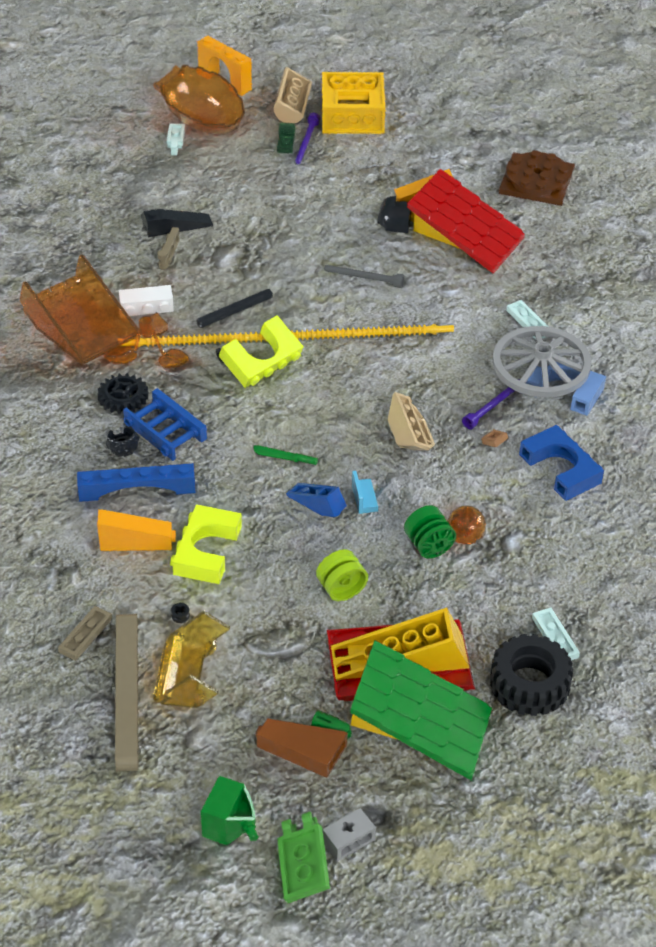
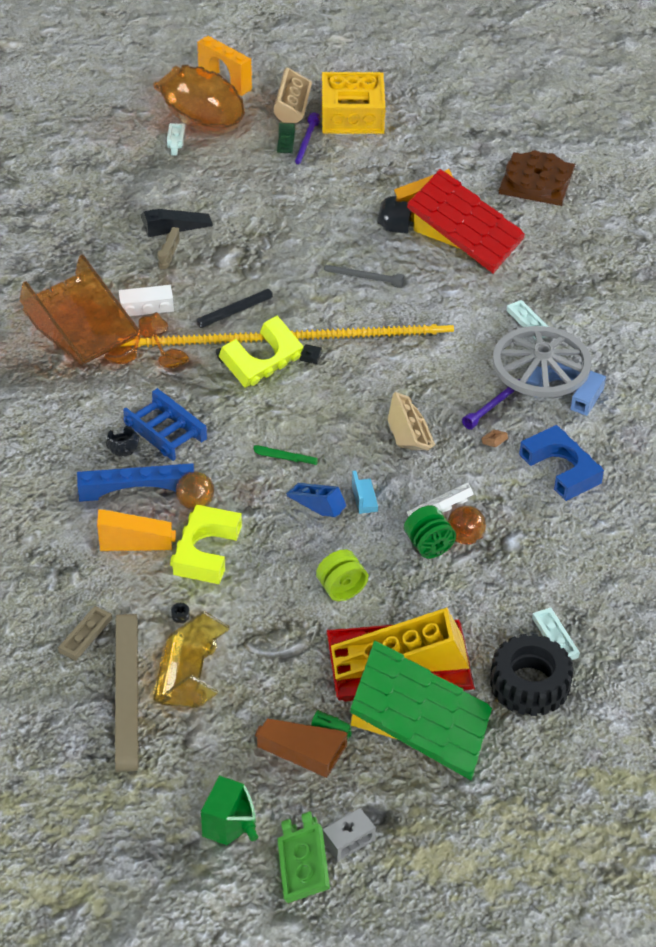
black gear [97,373,149,414] -> none
none -> clear orange cylinder [176,471,215,510]
none -> black plate [300,344,322,364]
none -> white wing [407,482,474,517]

